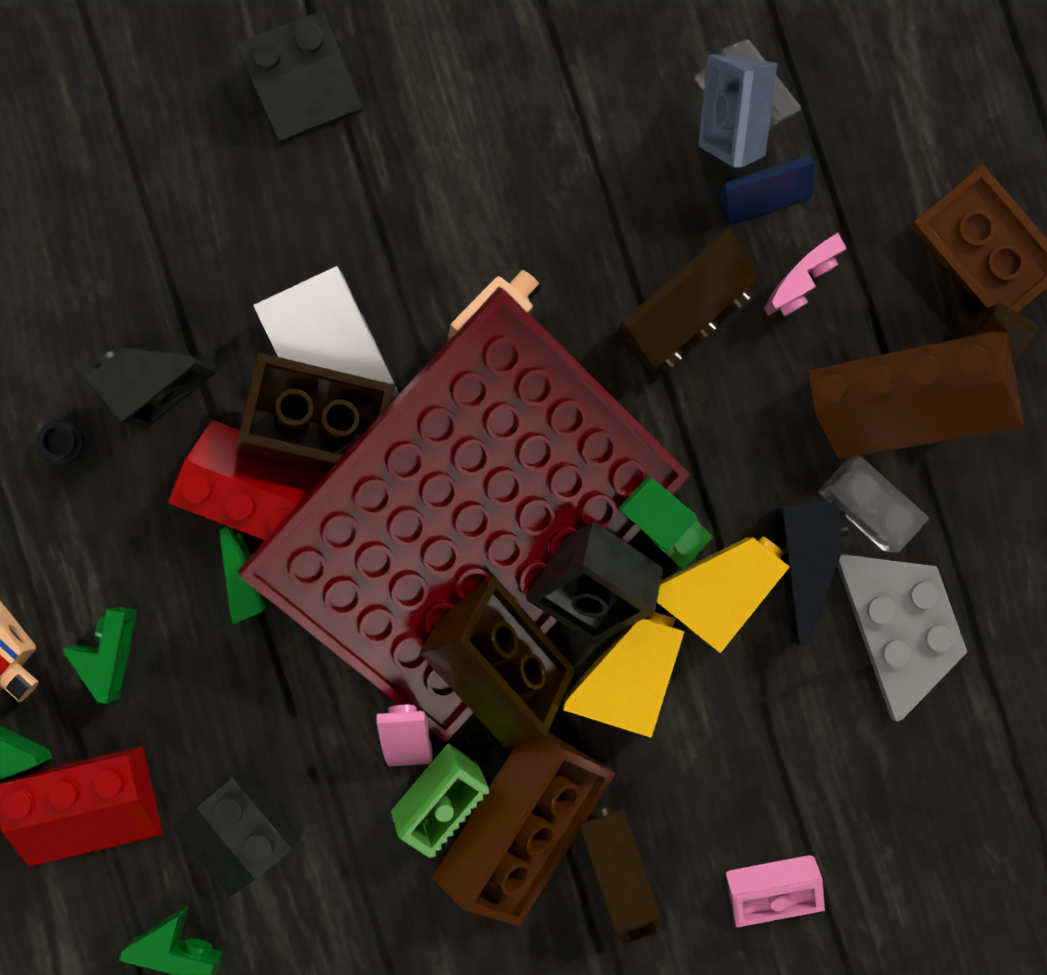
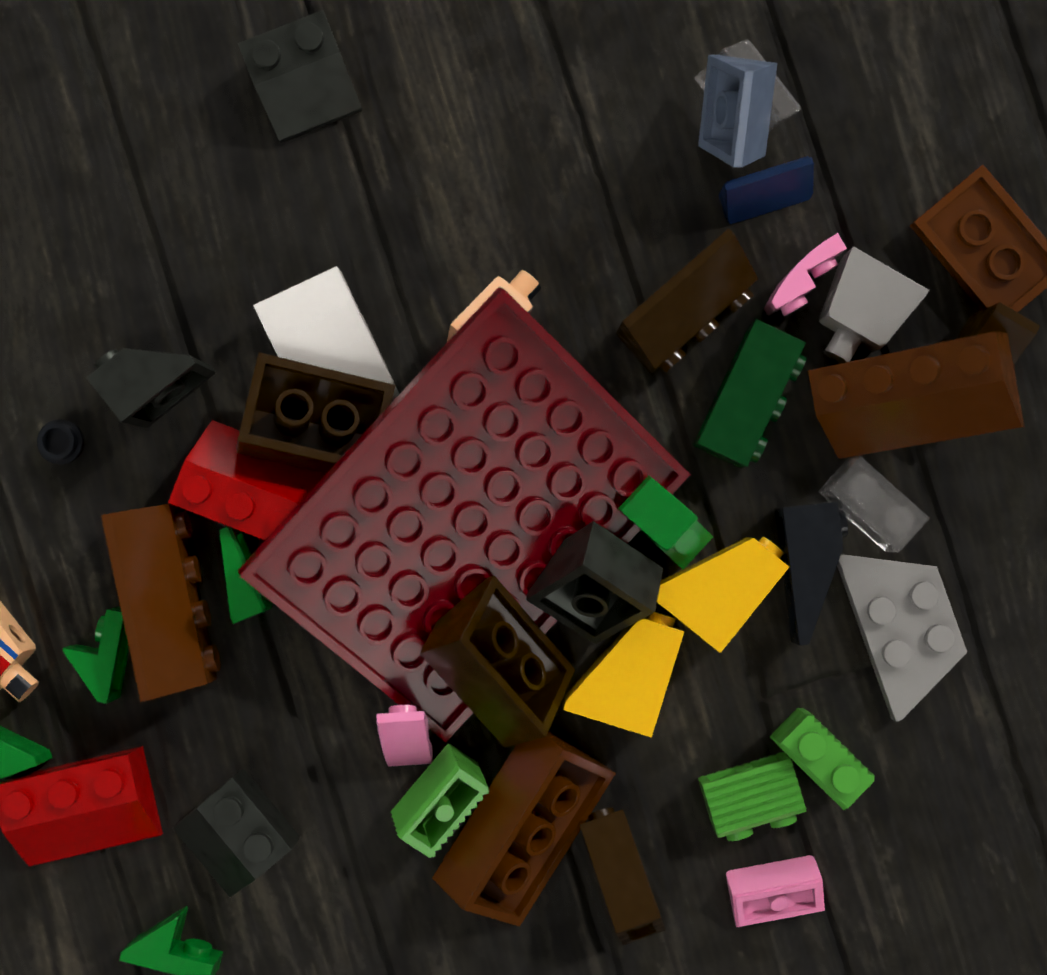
none -> reddish brown slope [101,504,221,702]
none -> dark green brick [692,319,807,469]
none -> bright green brick [698,752,807,841]
none -> bright green brick [770,708,874,810]
none -> light grey torso [819,247,929,363]

